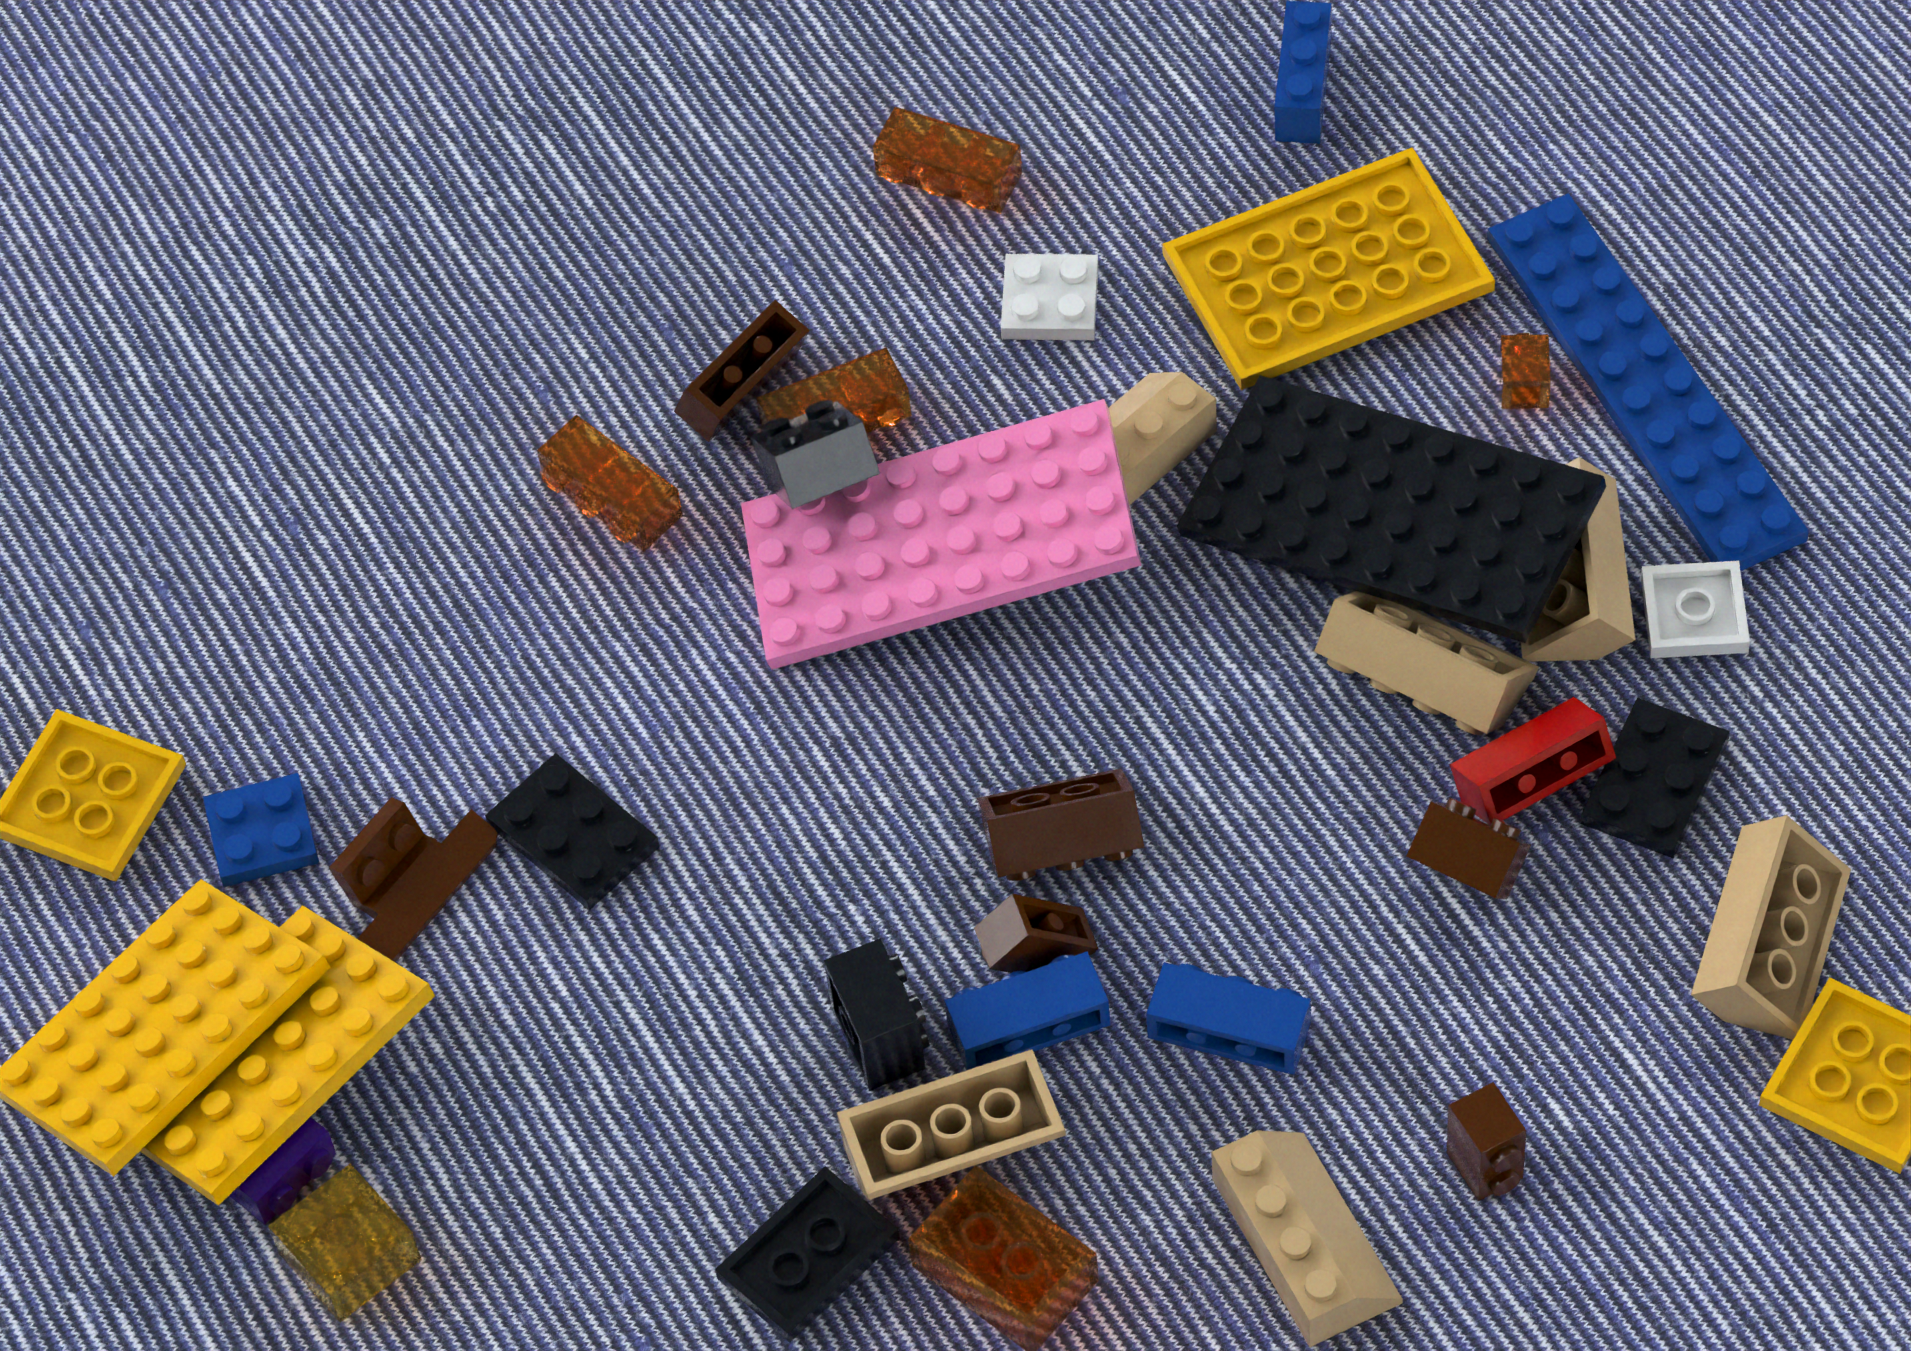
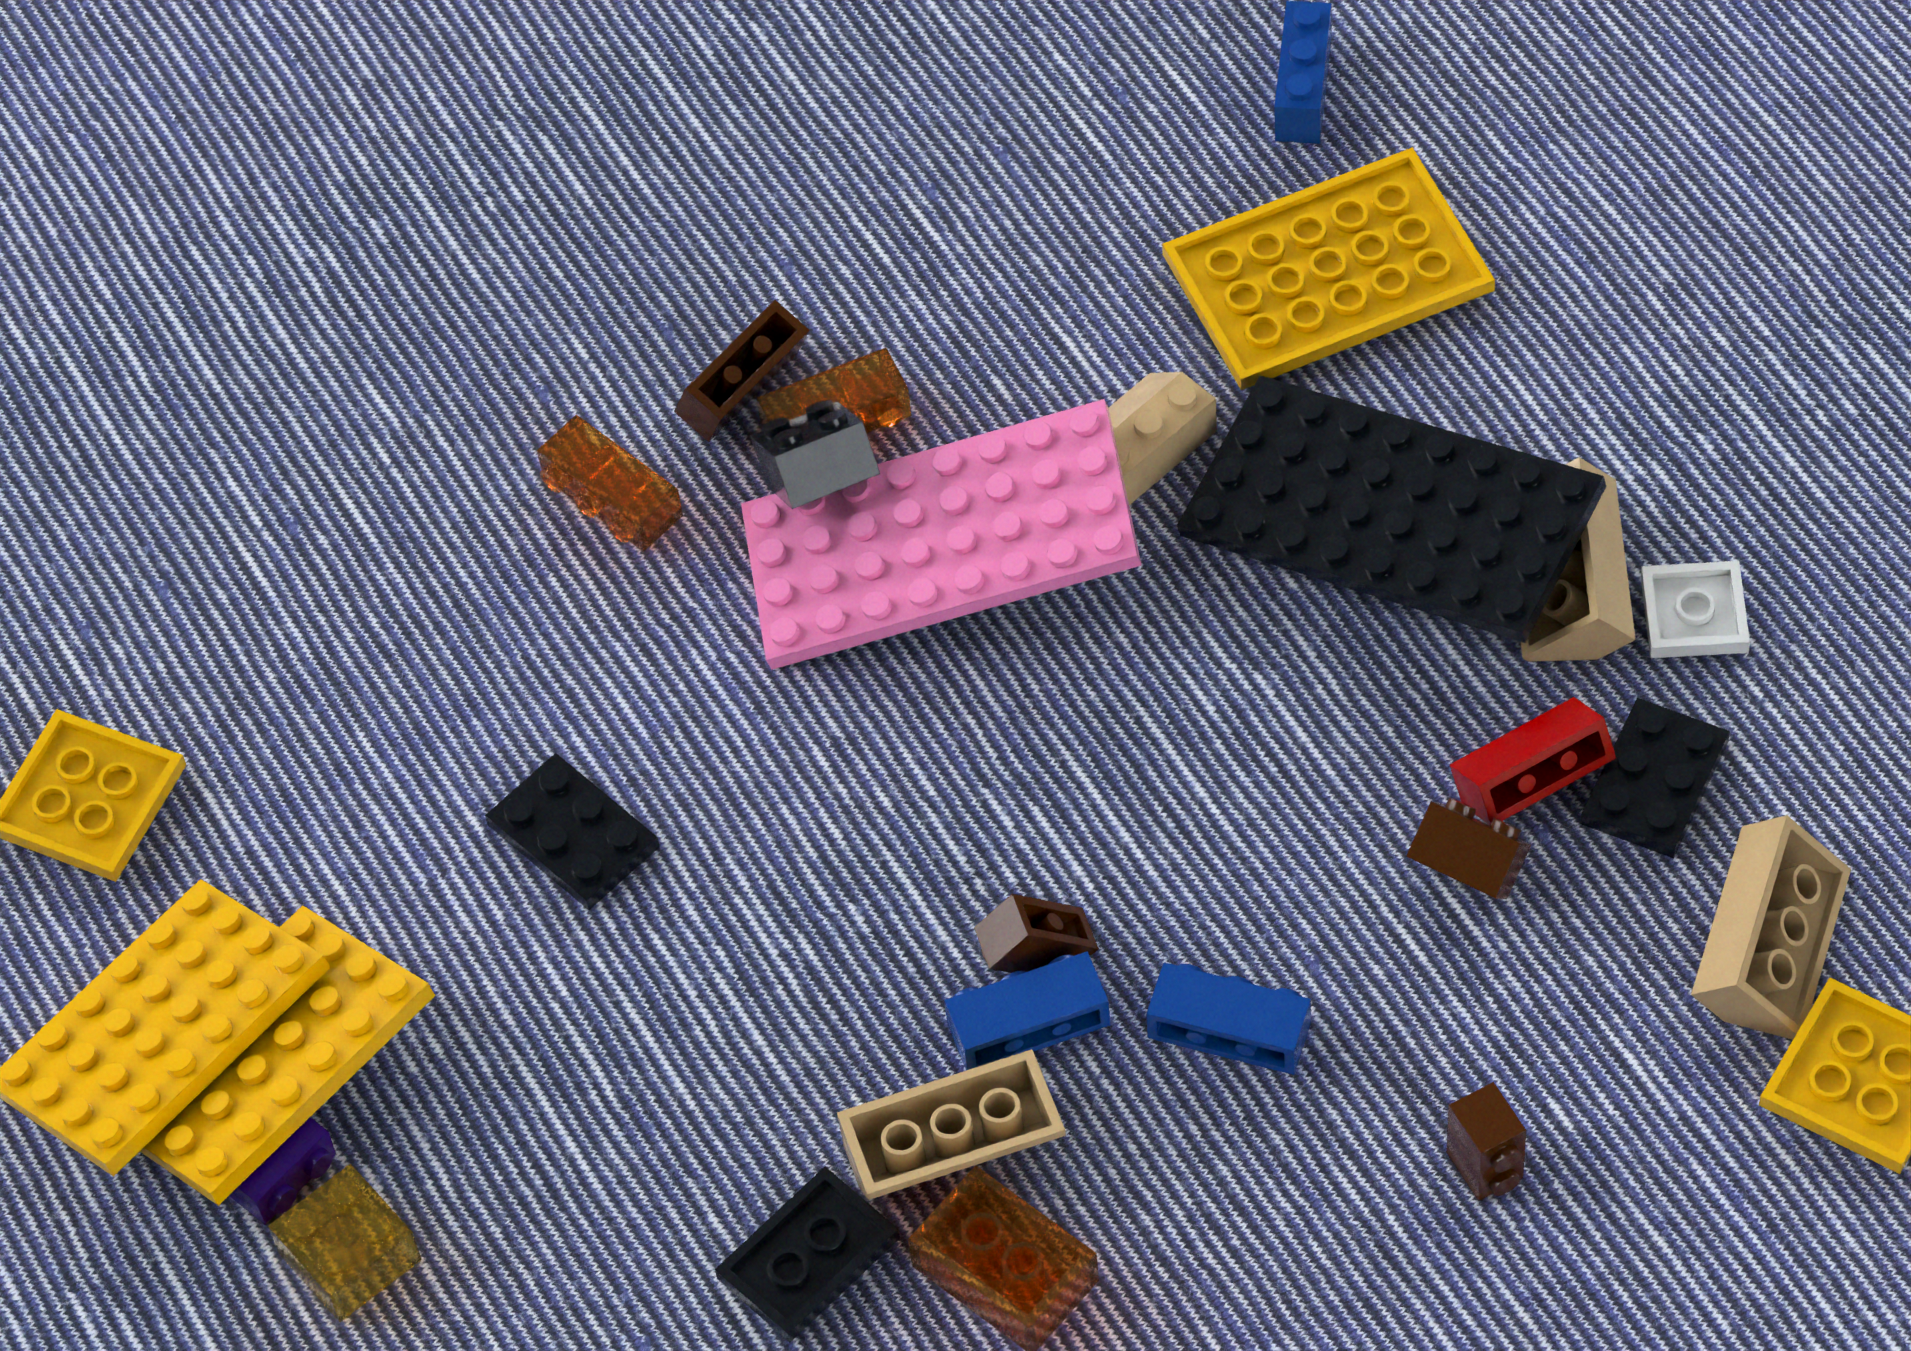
blue plate [203,773,320,887] -> none
reddish brown plate [329,797,497,962] -> none
black brick [824,938,930,1091] -> none
clear orange brick [873,107,1022,214] -> none
reddish brown slope [977,768,1145,881] -> none
white plate [1001,254,1099,340] -> none
tan slope [1211,1130,1403,1347] -> none
tan slope [1314,591,1539,735] -> none
blue plate [1487,193,1809,571] -> none
clear orange brick [1500,333,1551,409] -> none

